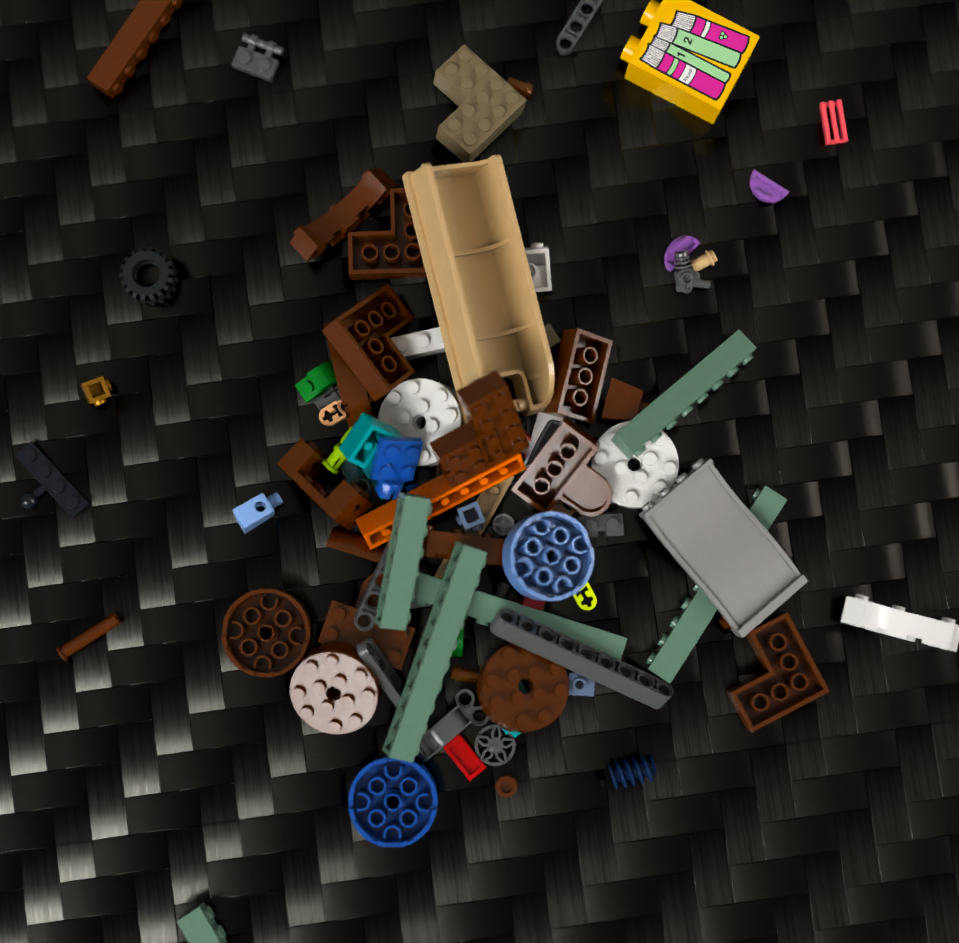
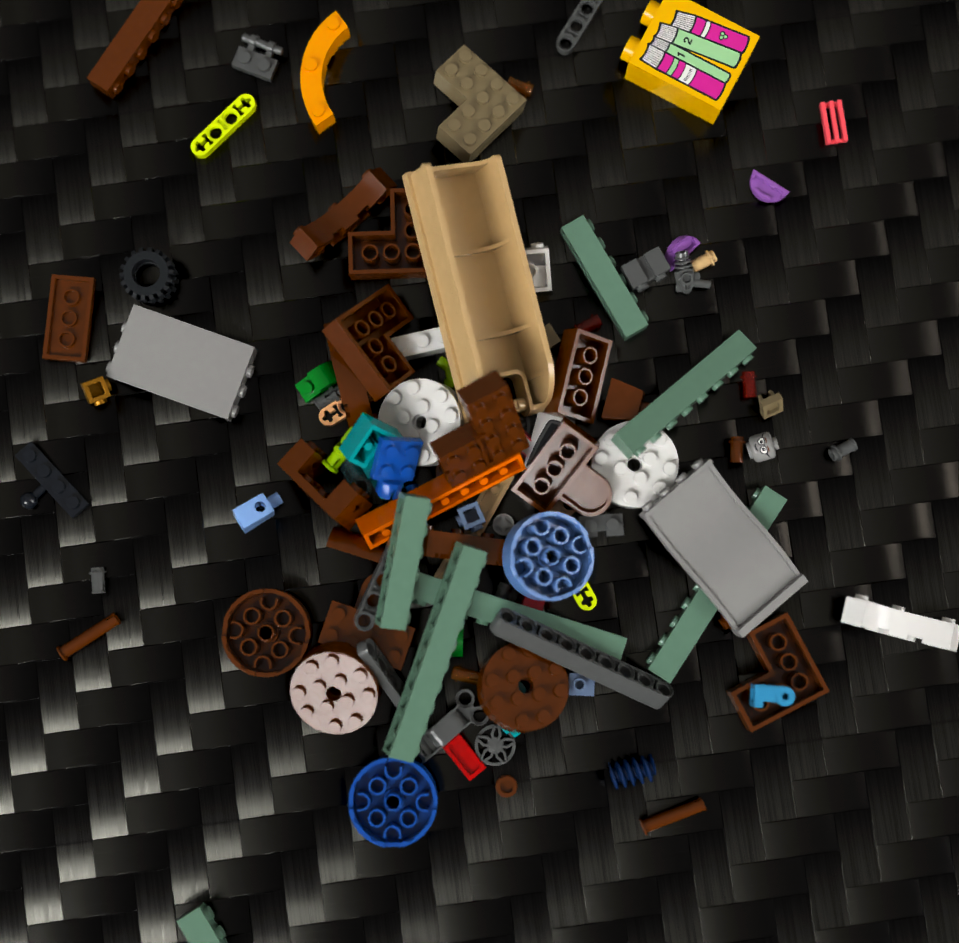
none -> reddish brown plate [42,274,96,363]
none -> dark grey pin [89,567,107,594]
none -> light grey panel [106,304,258,422]
none -> neon yellow beam [191,94,257,159]
none -> light orange brick [300,11,350,134]
none -> lime arm [436,356,454,387]
none -> sand green brick [560,215,649,341]
none -> clear red pin [574,314,603,332]
none -> dark grey brick [619,246,671,293]
none -> reddish brown pin [639,797,706,836]
none -> reddish brown pin [728,436,746,463]
none -> clear red pin [740,371,757,398]
none -> light grey head [746,432,779,462]
none -> dark azure leg [749,683,795,708]
none -> dark tan tile [758,390,784,419]
none -> dark grey pin [828,438,858,461]

